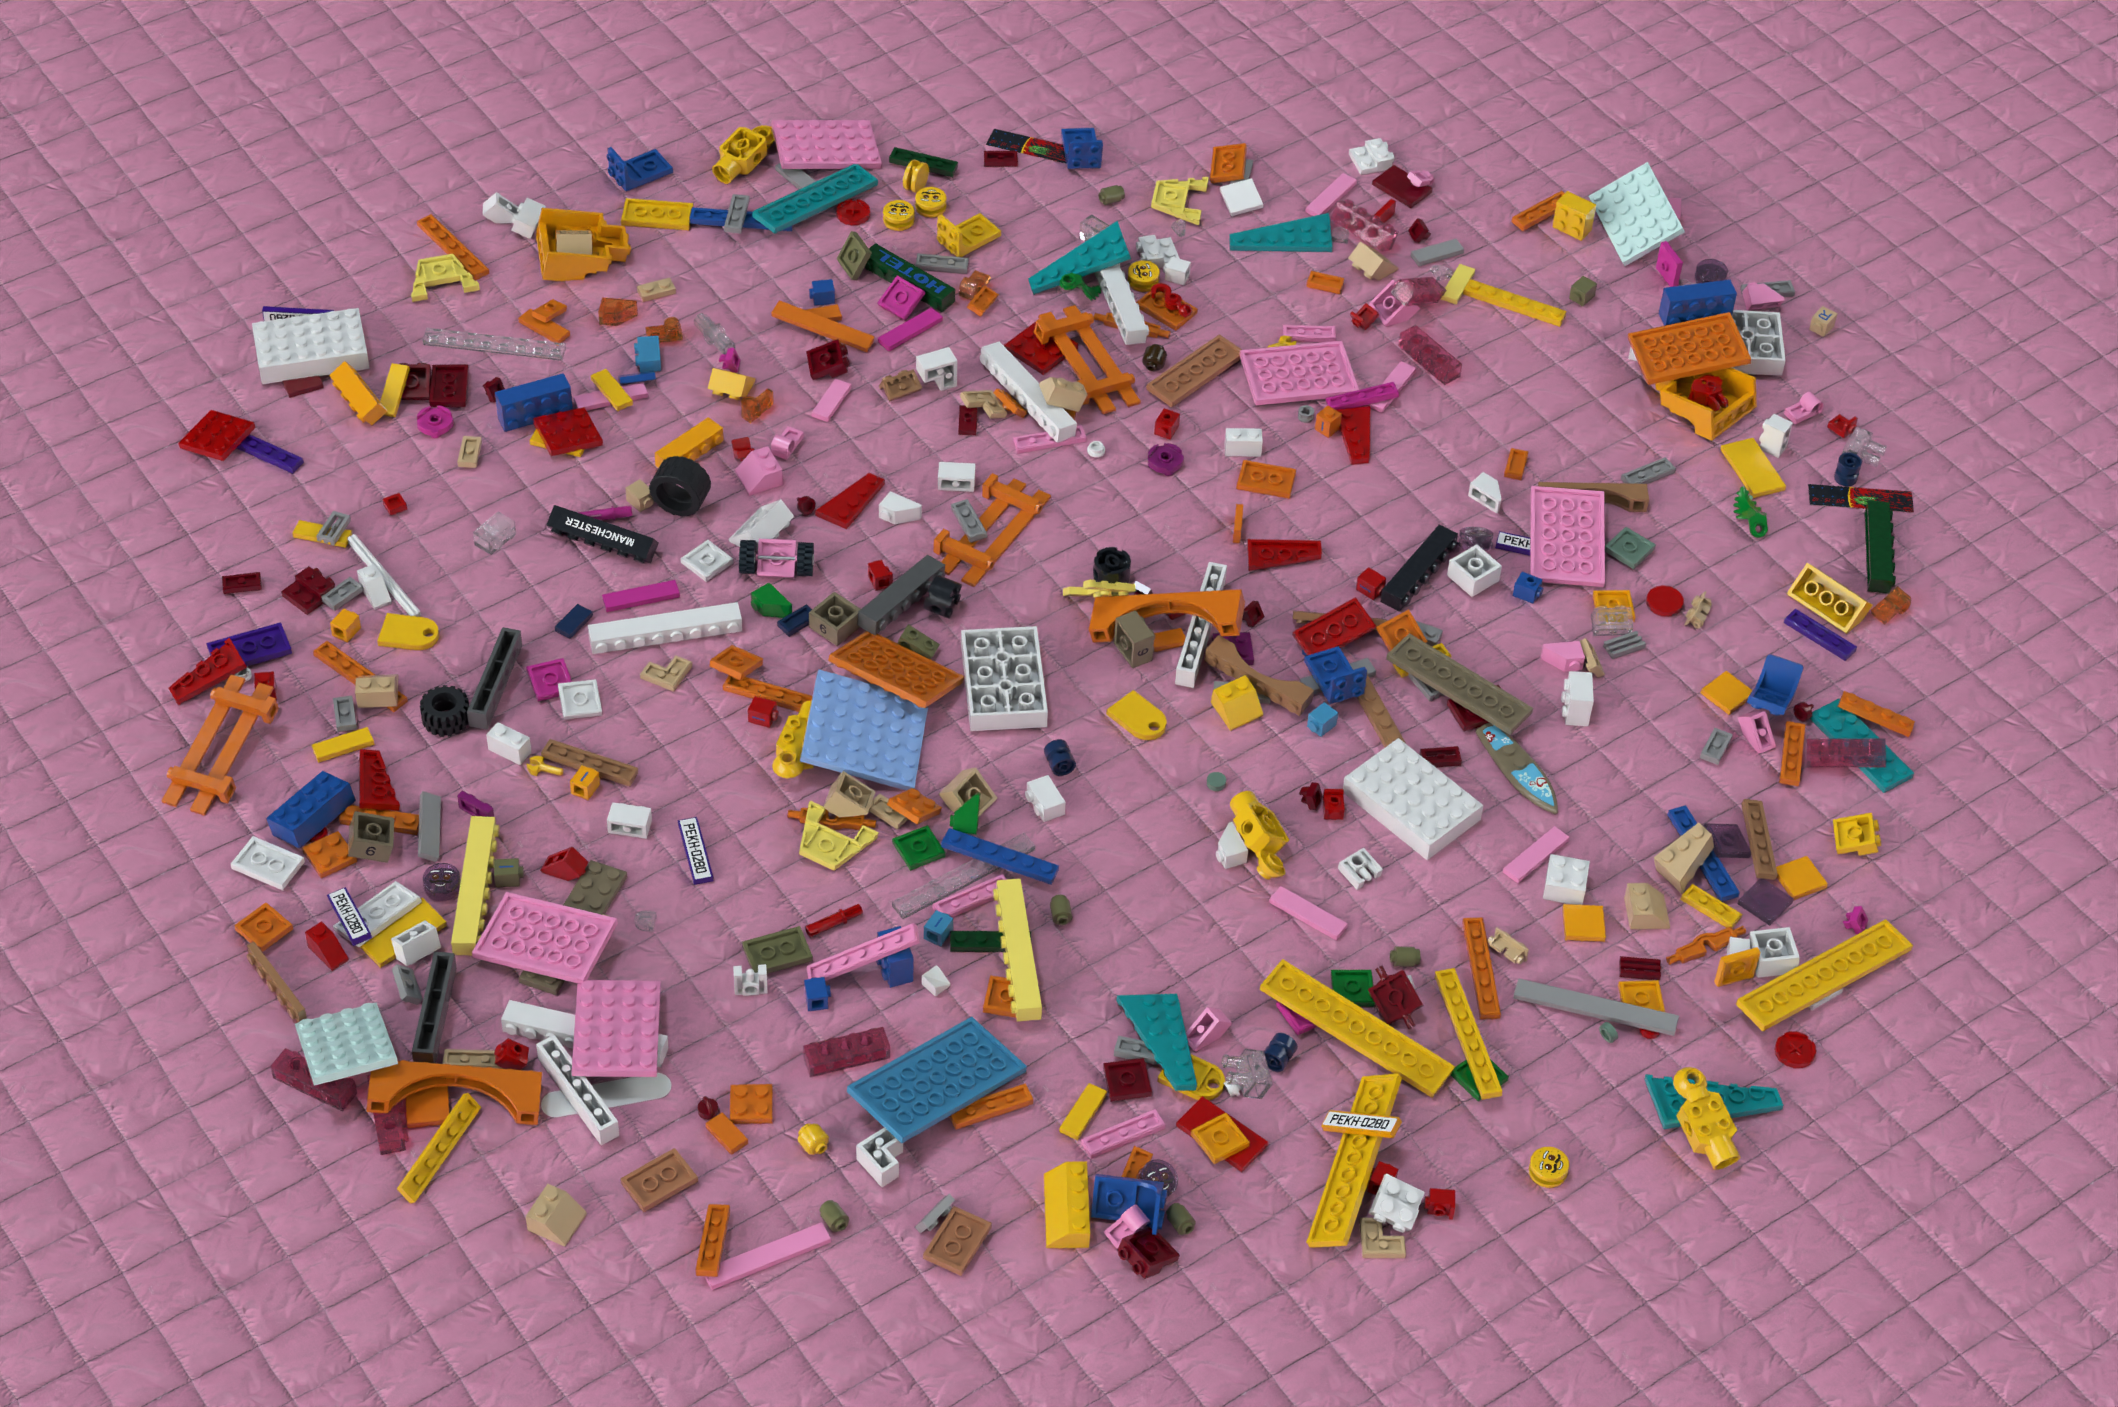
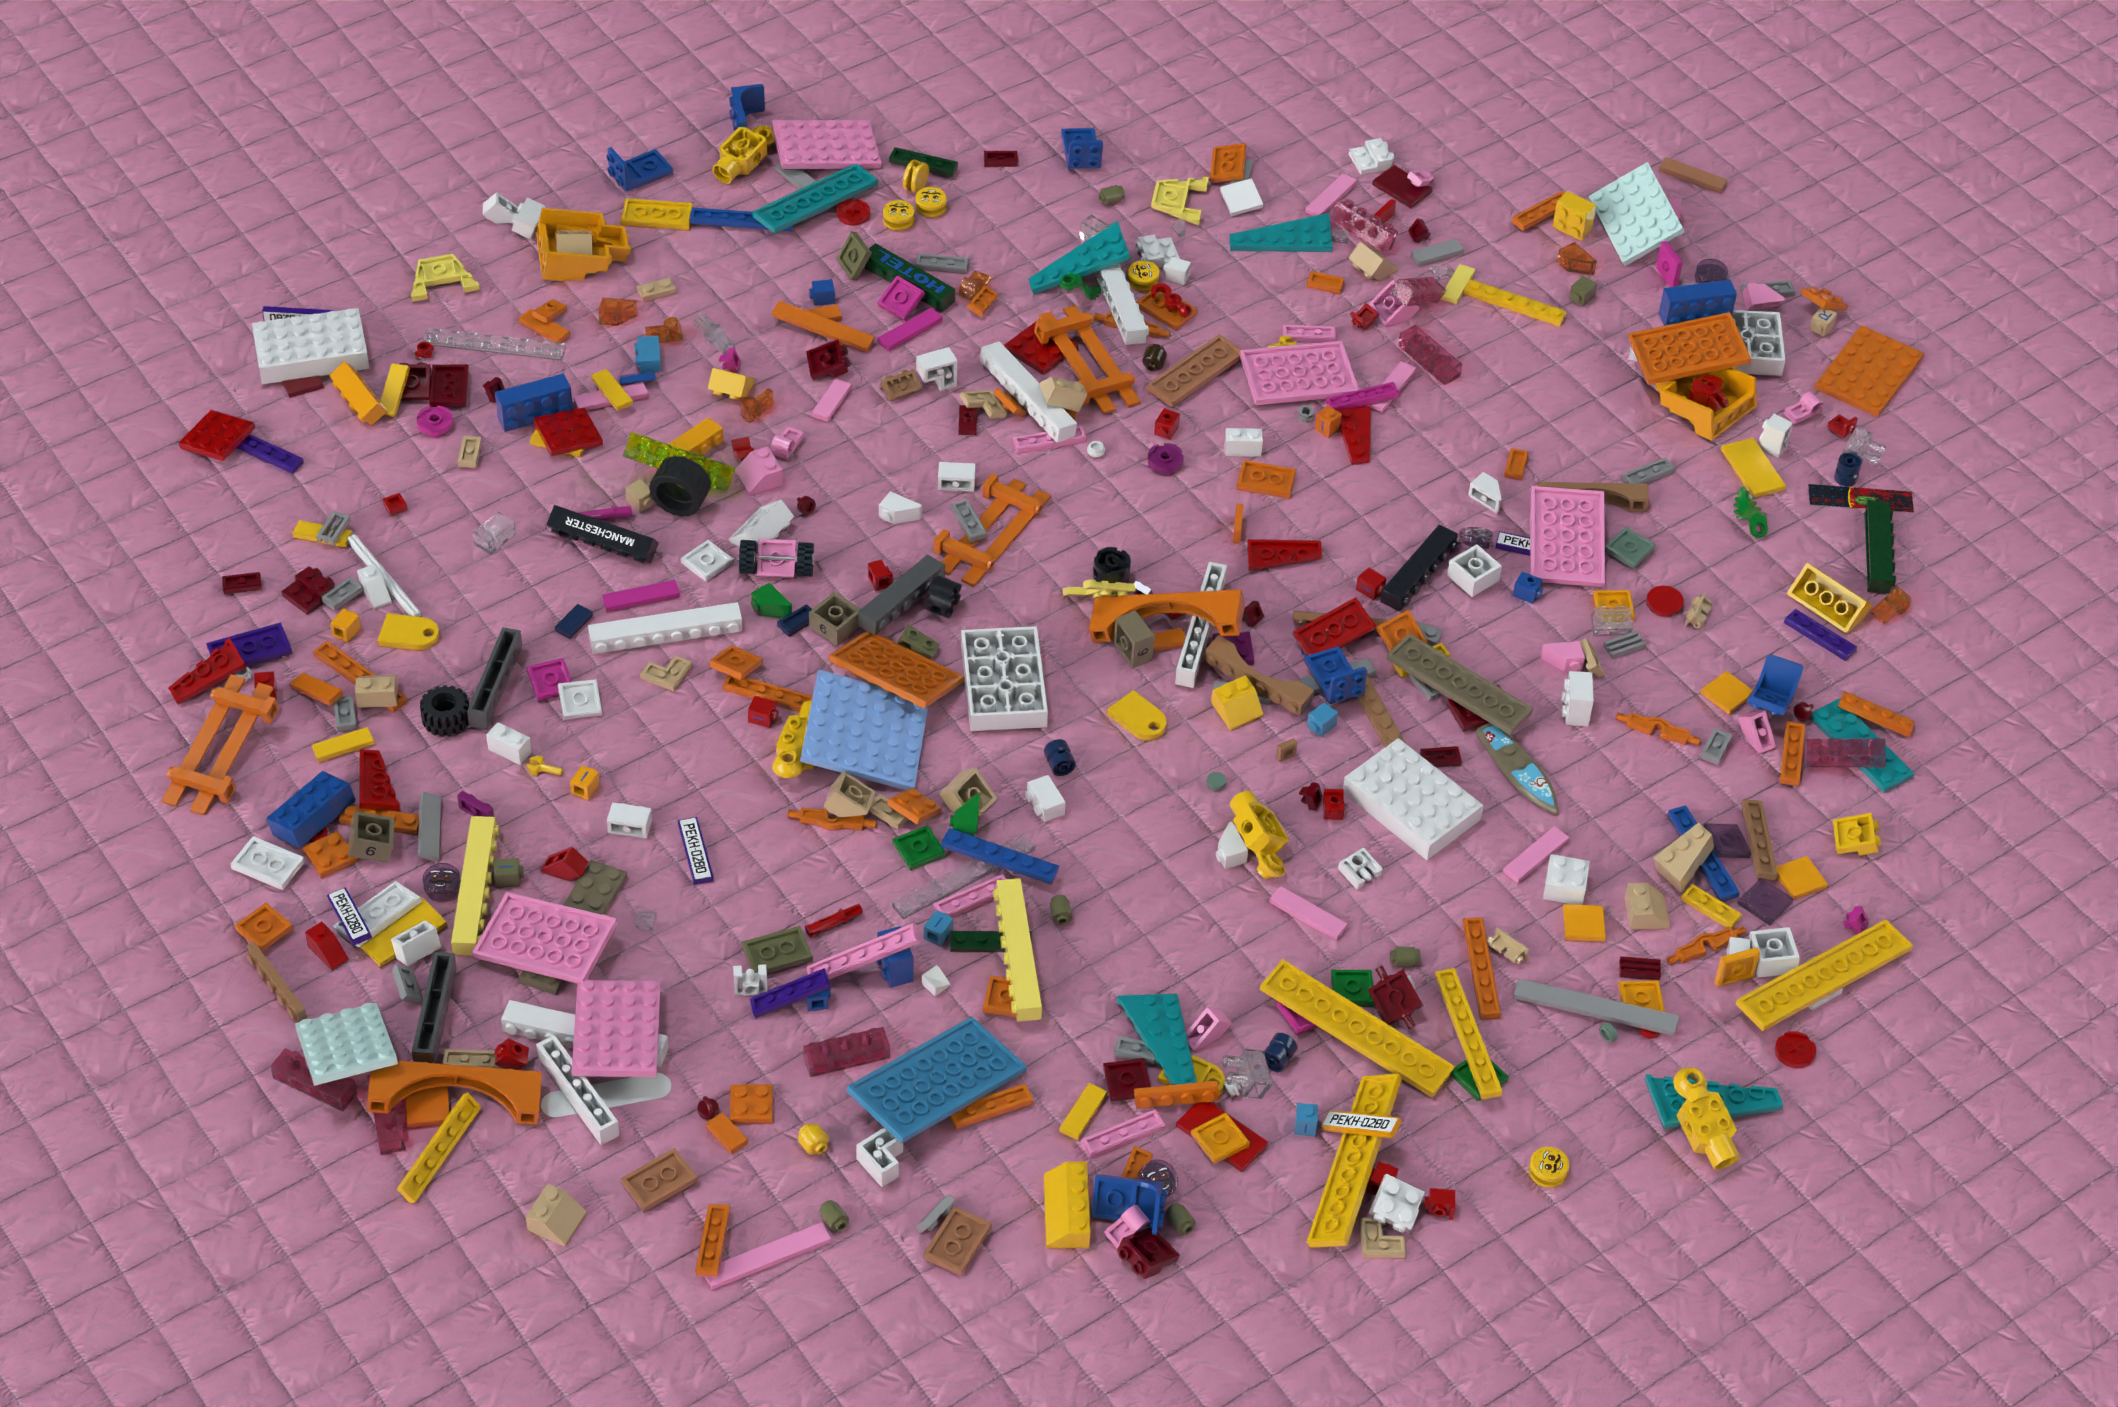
orange tile [417,214,490,281] -> none
medium nougat plate [541,739,638,787] -> none
light grey tile [724,194,750,234] -> none
light yellow wing [799,801,879,871] -> none
red wing [815,473,885,529] -> none
yellow bracket [937,213,1001,257] -> none
black sticker [986,129,1067,164] -> none
none -> orange tile [289,673,344,706]
none -> red plate [415,341,434,358]
none -> clear neon green brick [622,432,735,492]
none -> blue bracket [729,84,765,130]
none -> dark purple tile [750,968,831,1018]
none -> orange plate [1134,1081,1220,1109]
none -> medium nougat tile [1276,738,1297,762]
none -> dark azure brick [1294,1103,1318,1136]
none -> clear orange slope [1557,242,1597,275]
none -> orange piece [1615,712,1701,745]
none -> nougat tile [1659,157,1727,193]
none -> orange plate [1800,286,1849,311]
none -> orange plate [1814,325,1924,417]

